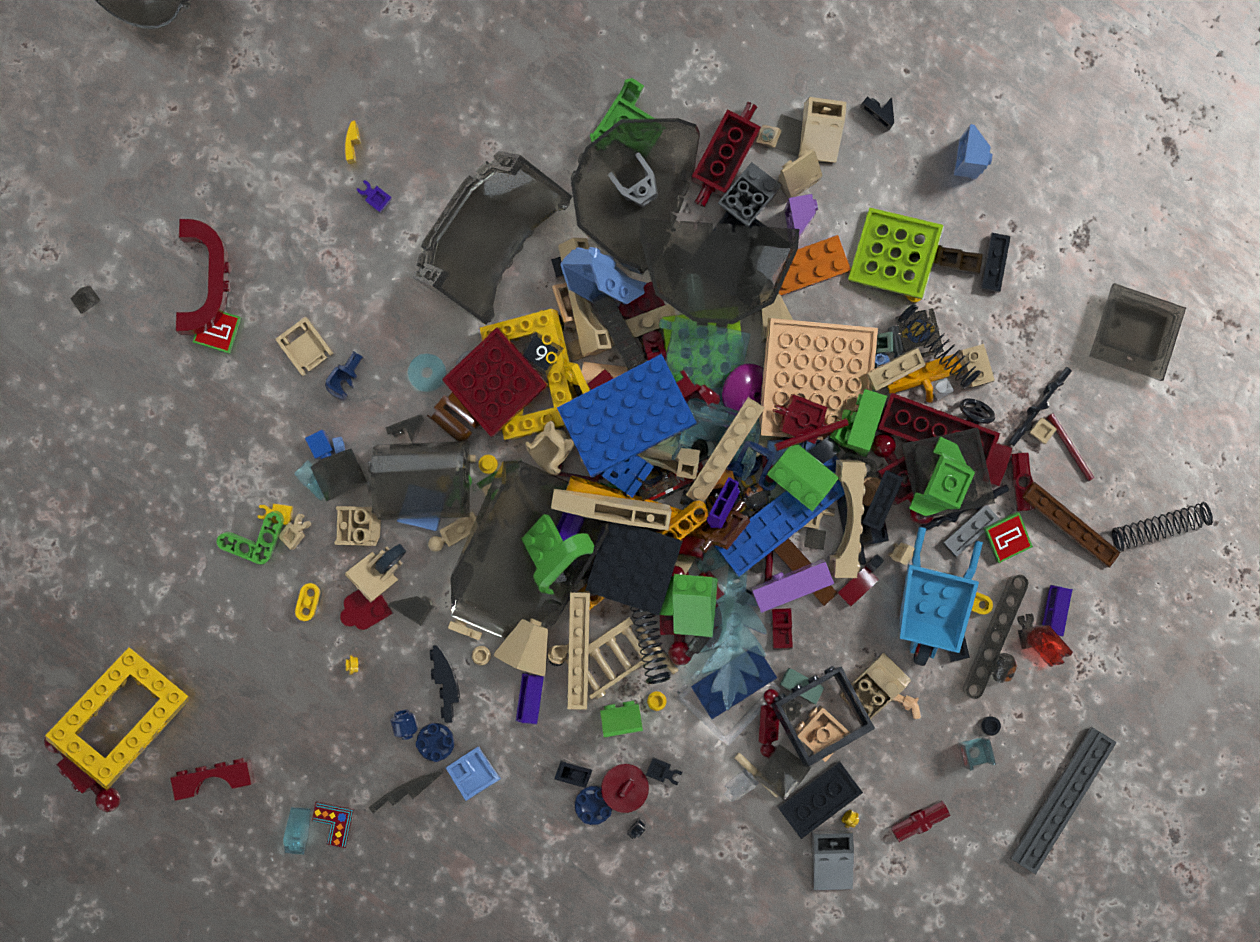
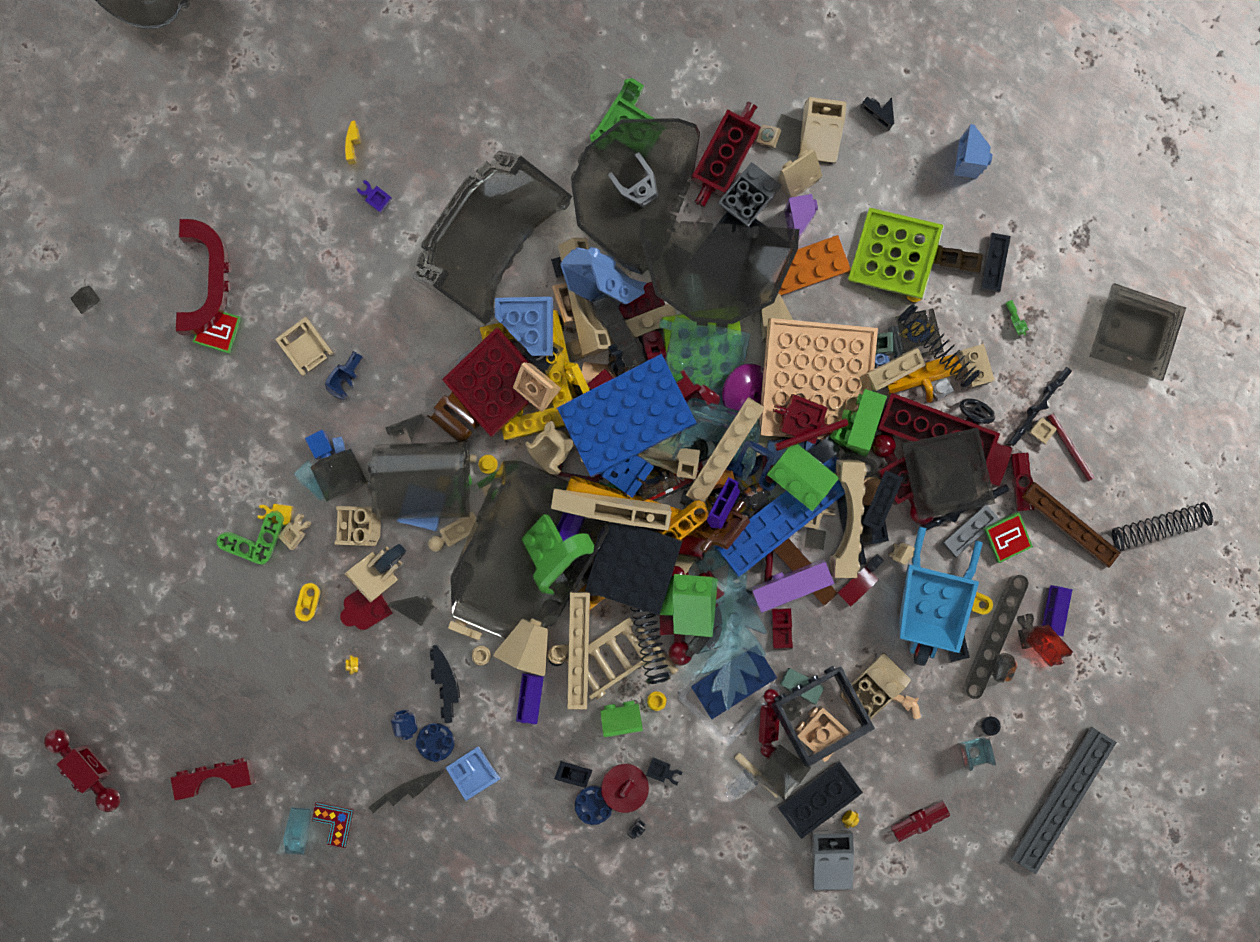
yellow brick [45,648,189,790] -> none
clear light blue tile [408,353,447,392] -> none
bright green piece [909,437,975,516] -> none
none -> medium blue plate [495,297,553,356]
none -> light nougat slope [513,362,561,412]
none -> black plate [608,344,626,376]
none -> bright green plate [1006,300,1029,336]

